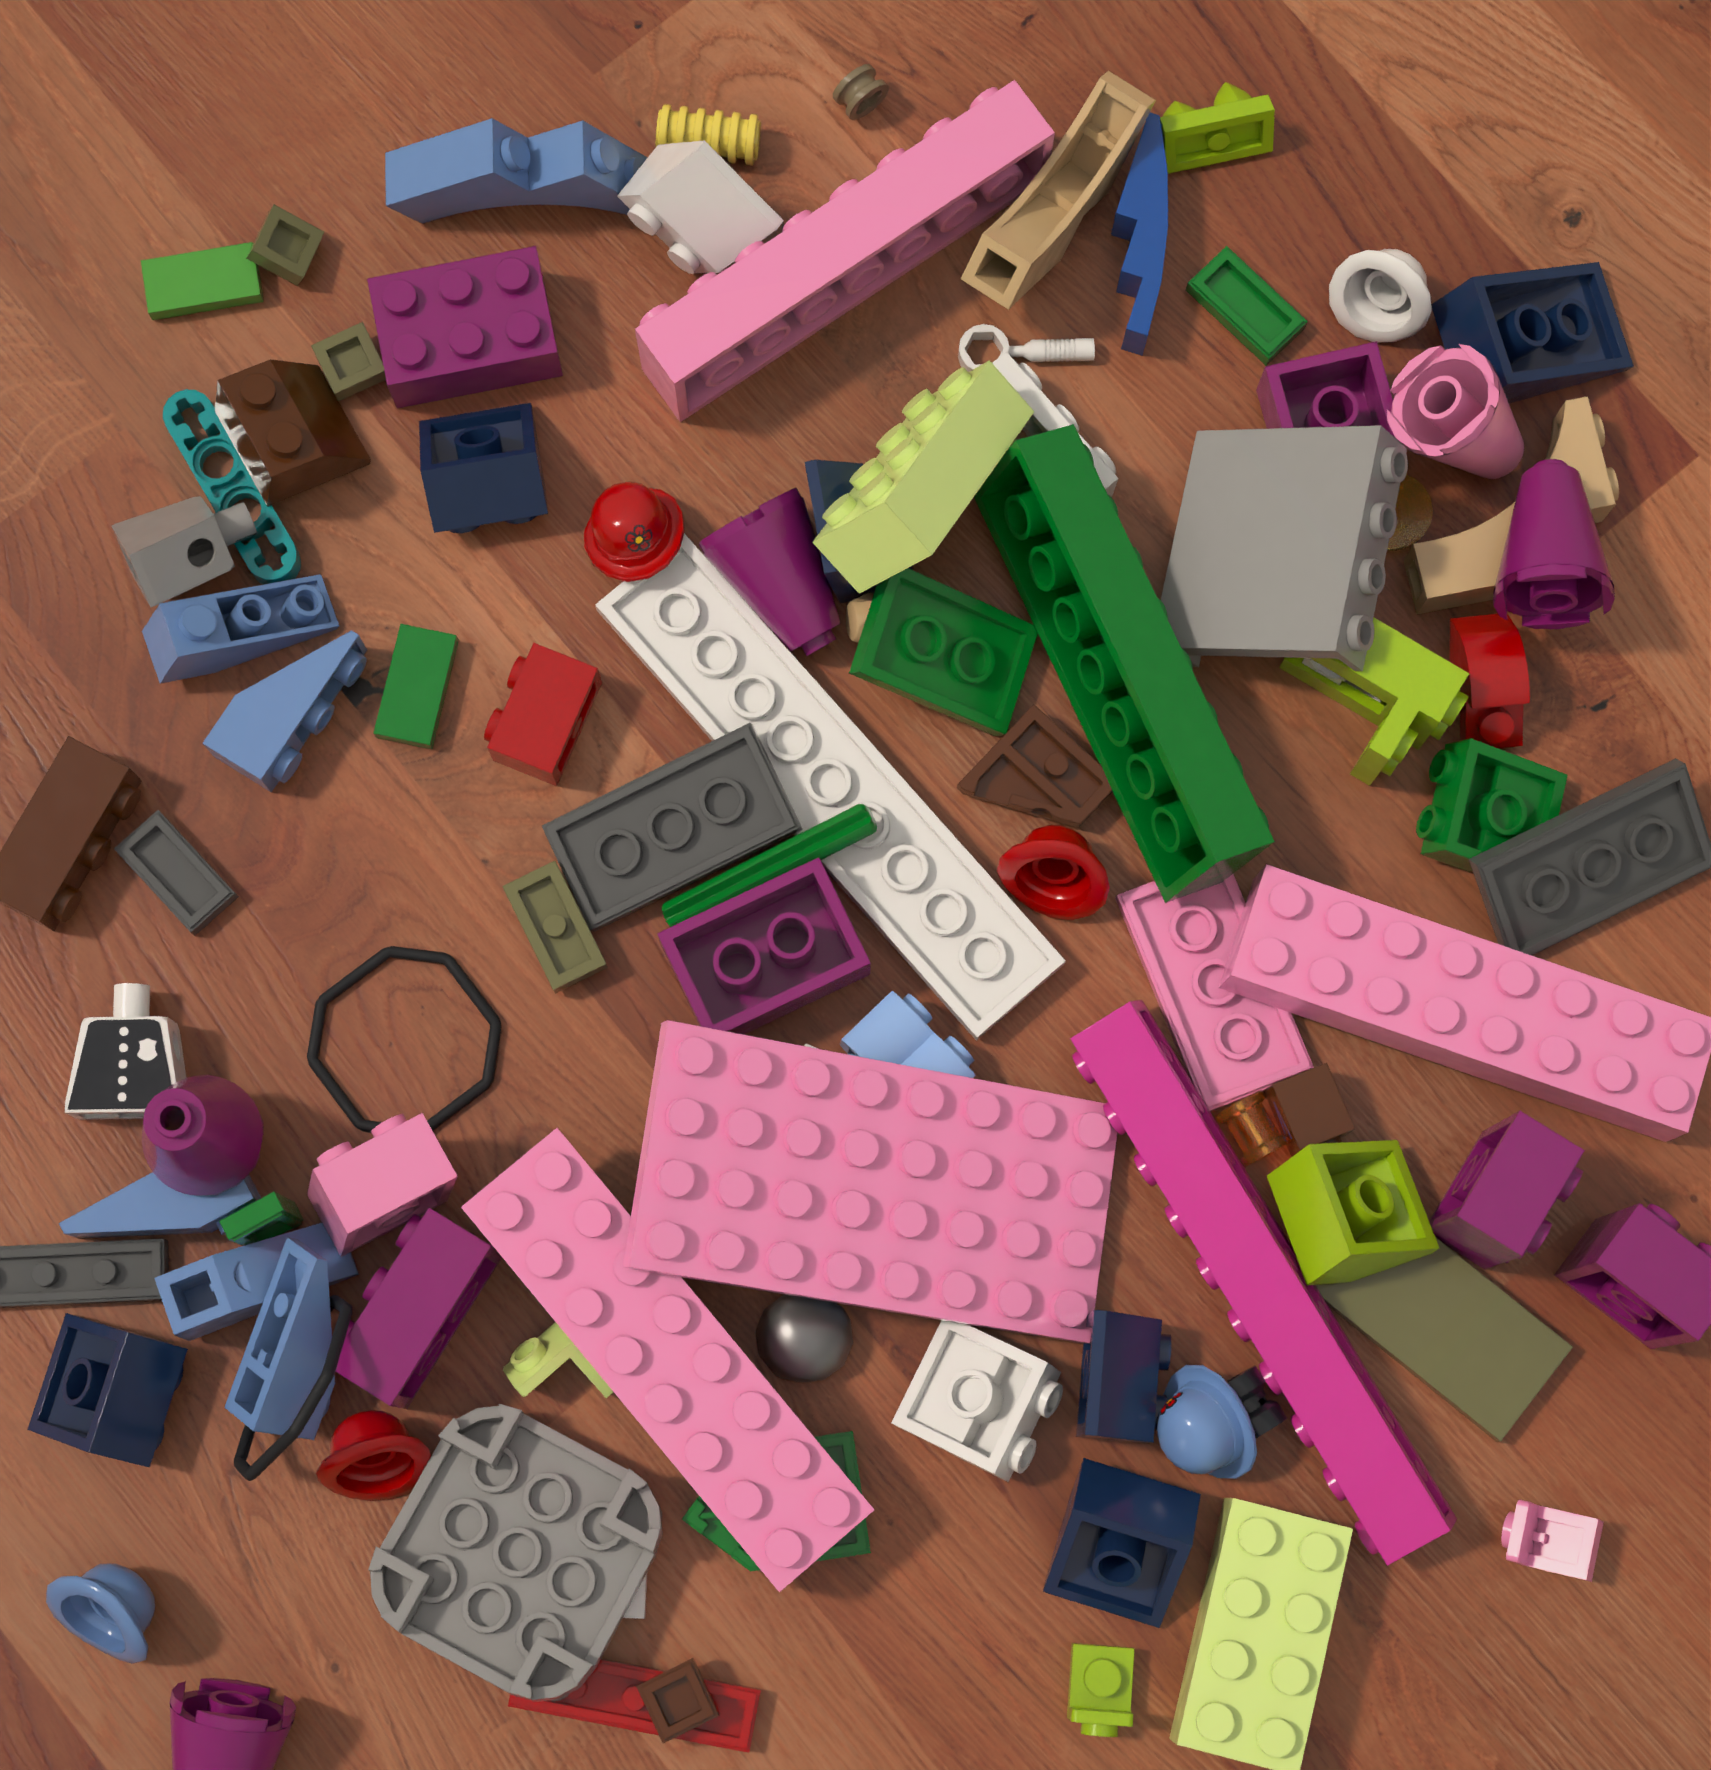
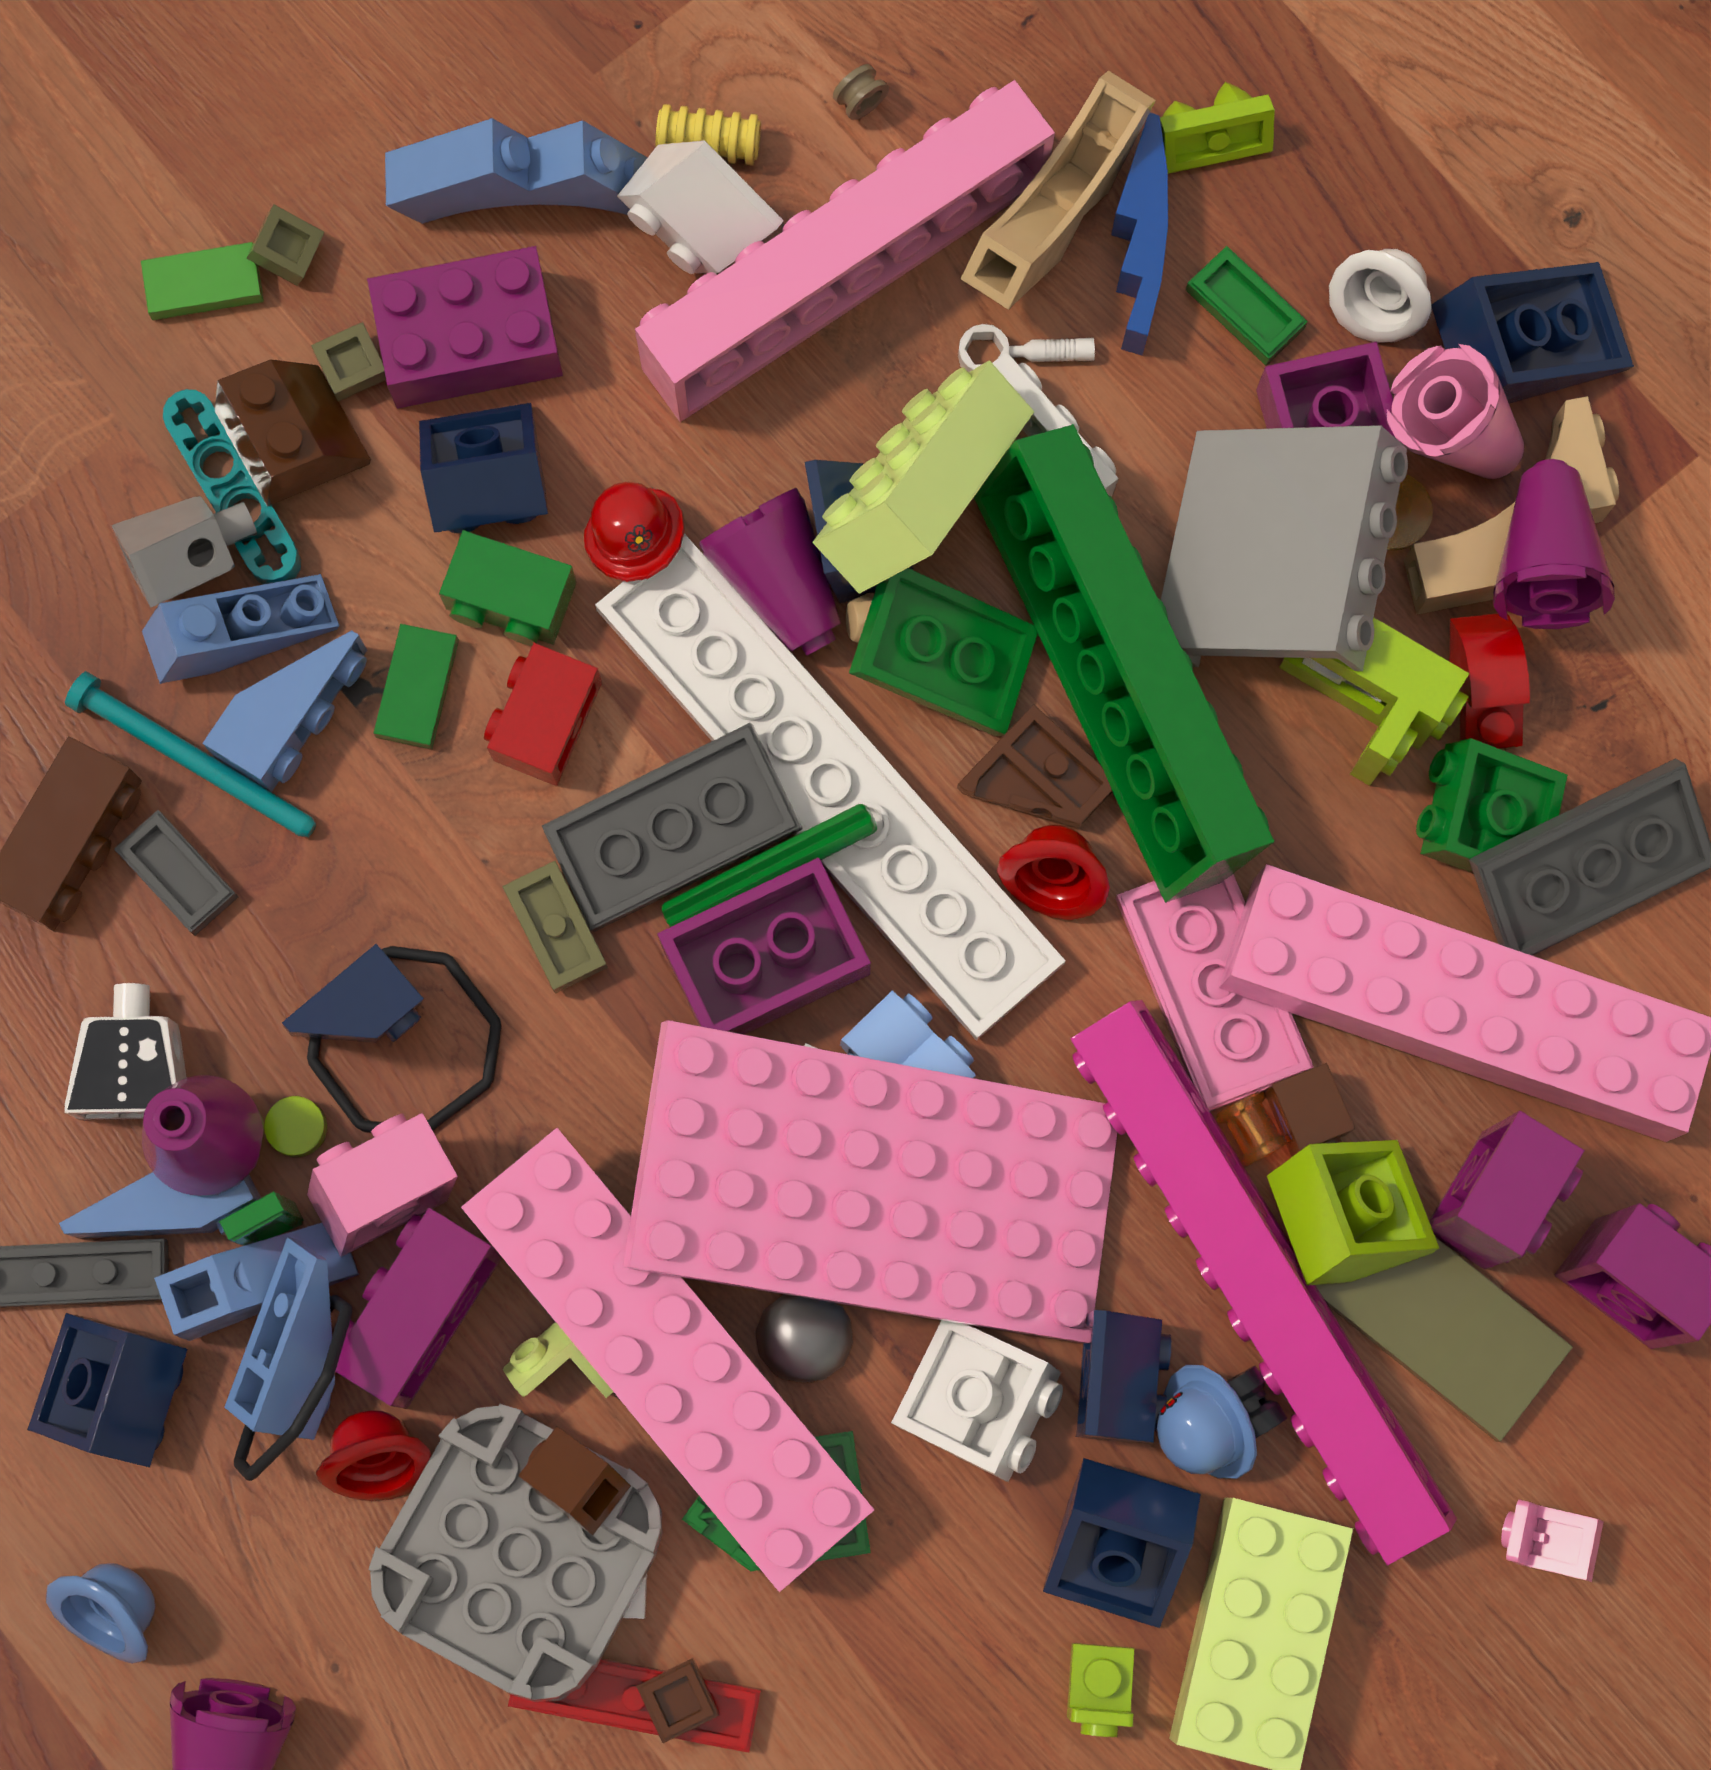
none -> teal bar [65,671,316,837]
none -> lime tile [264,1096,327,1157]
none -> dark blue slope [282,944,424,1043]
none -> green brick [439,530,577,646]
none -> reddish brown brick [518,1426,631,1536]

